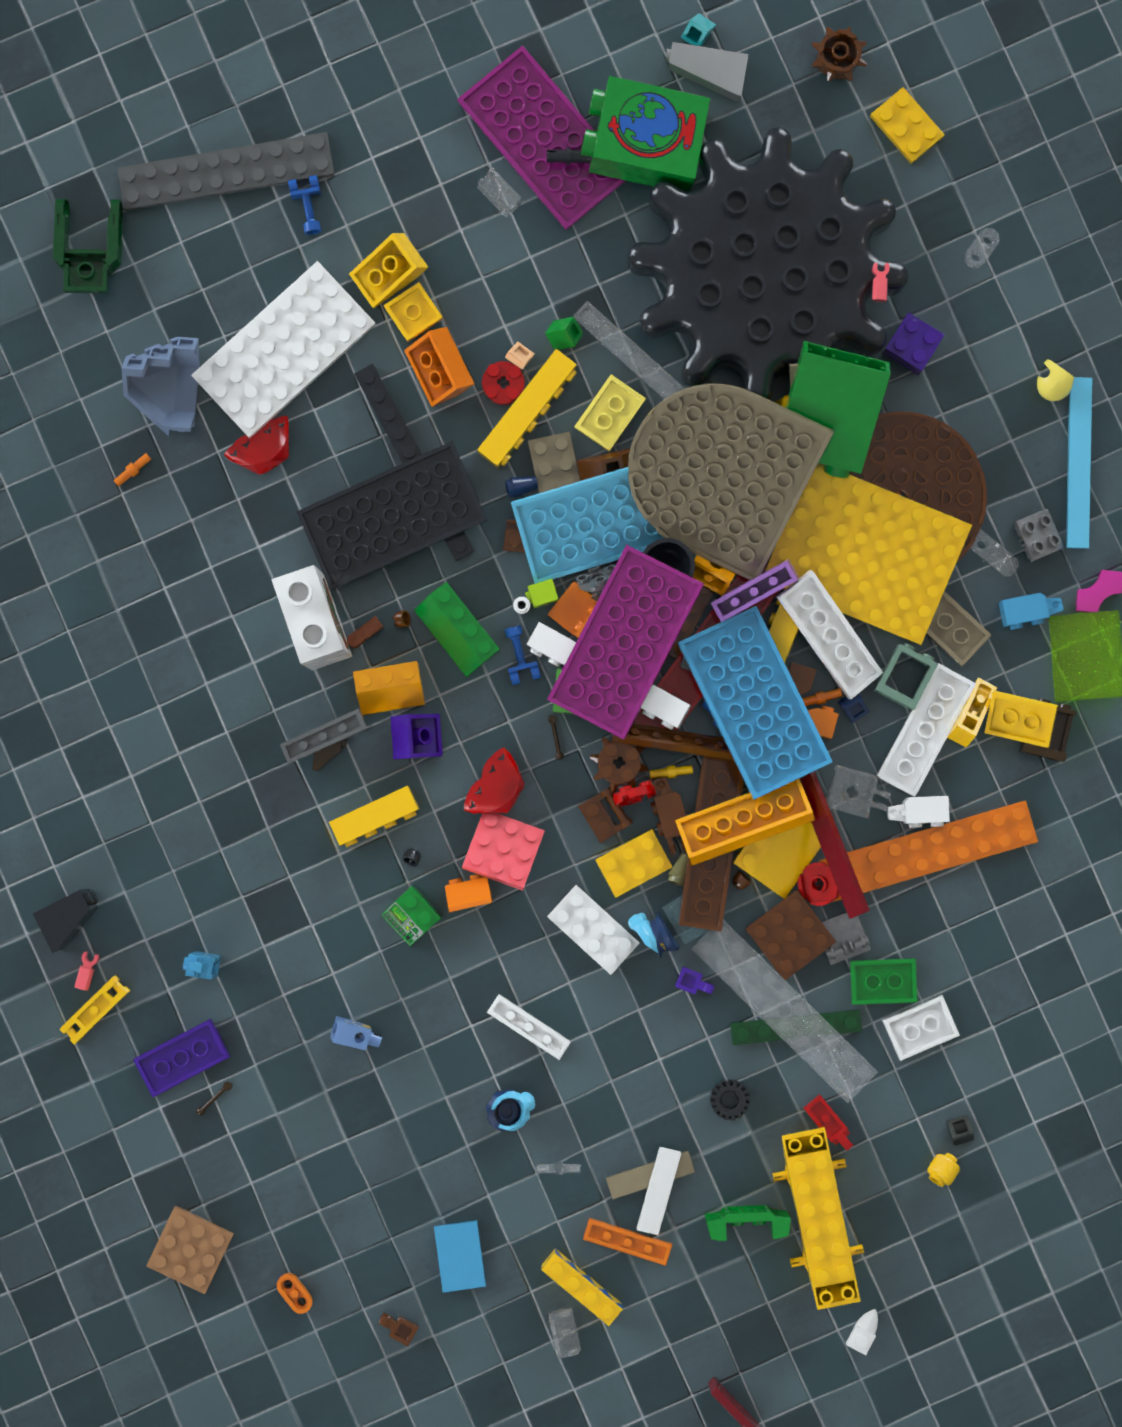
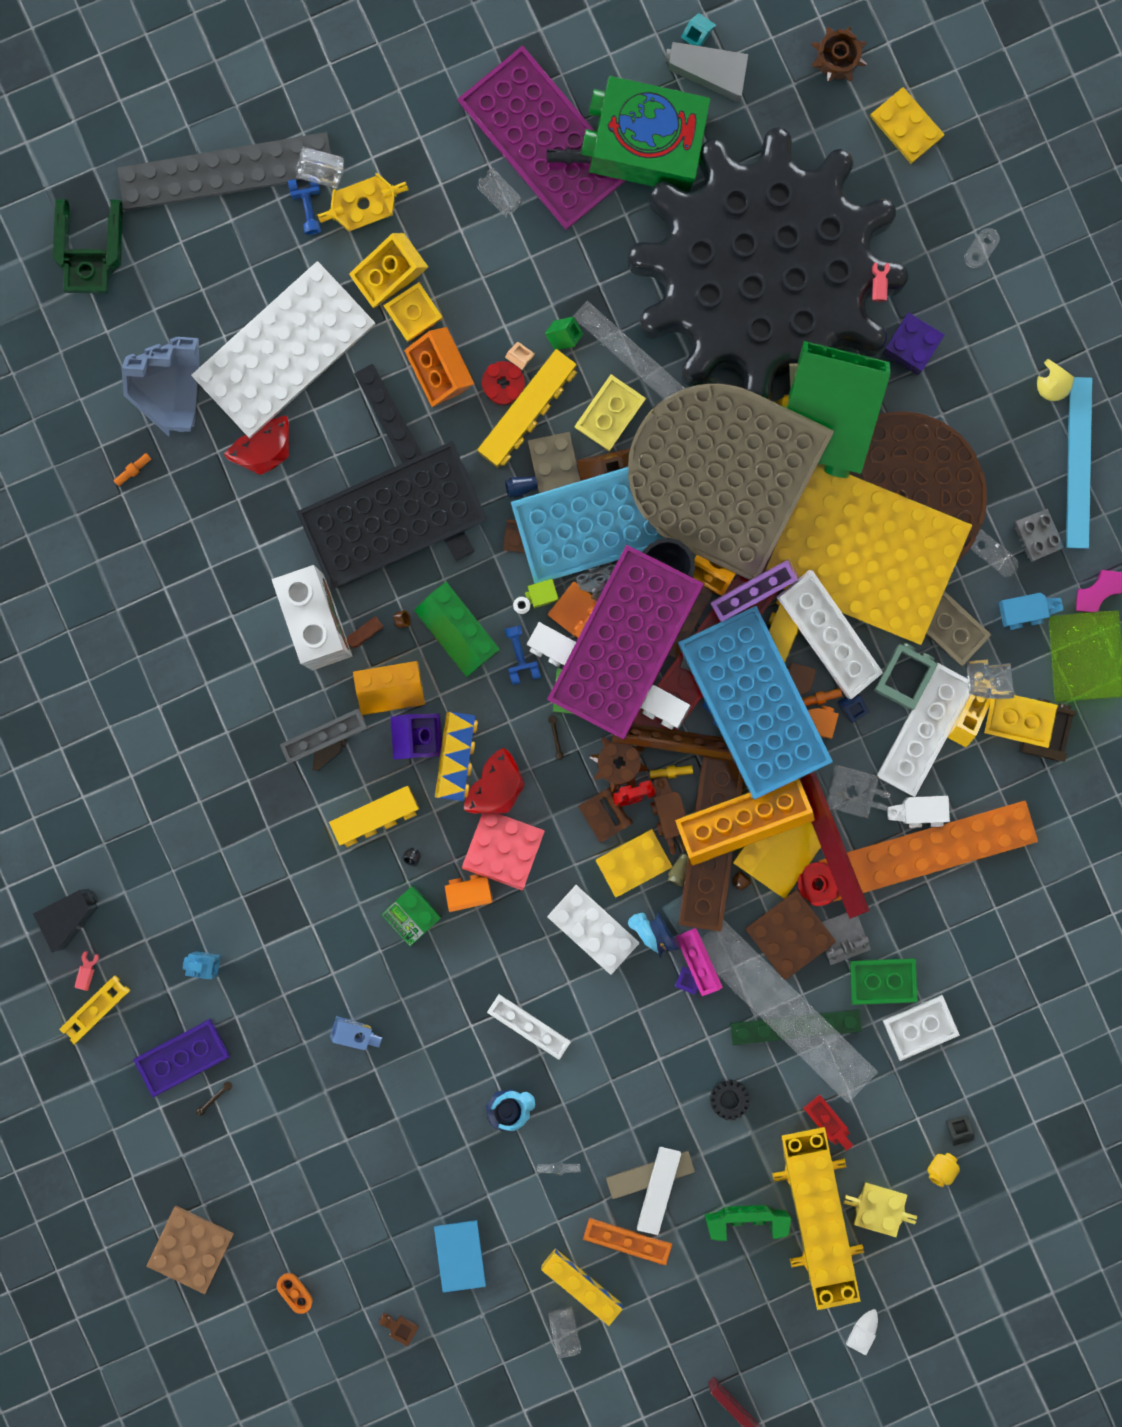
none -> clear hinge [296,147,343,188]
none -> yellow plate [317,173,408,232]
none -> brick [435,712,478,801]
none -> dark pink plate [675,928,723,996]
none -> light yellow plate [843,1182,917,1237]
none -> clear slope [966,659,1014,699]

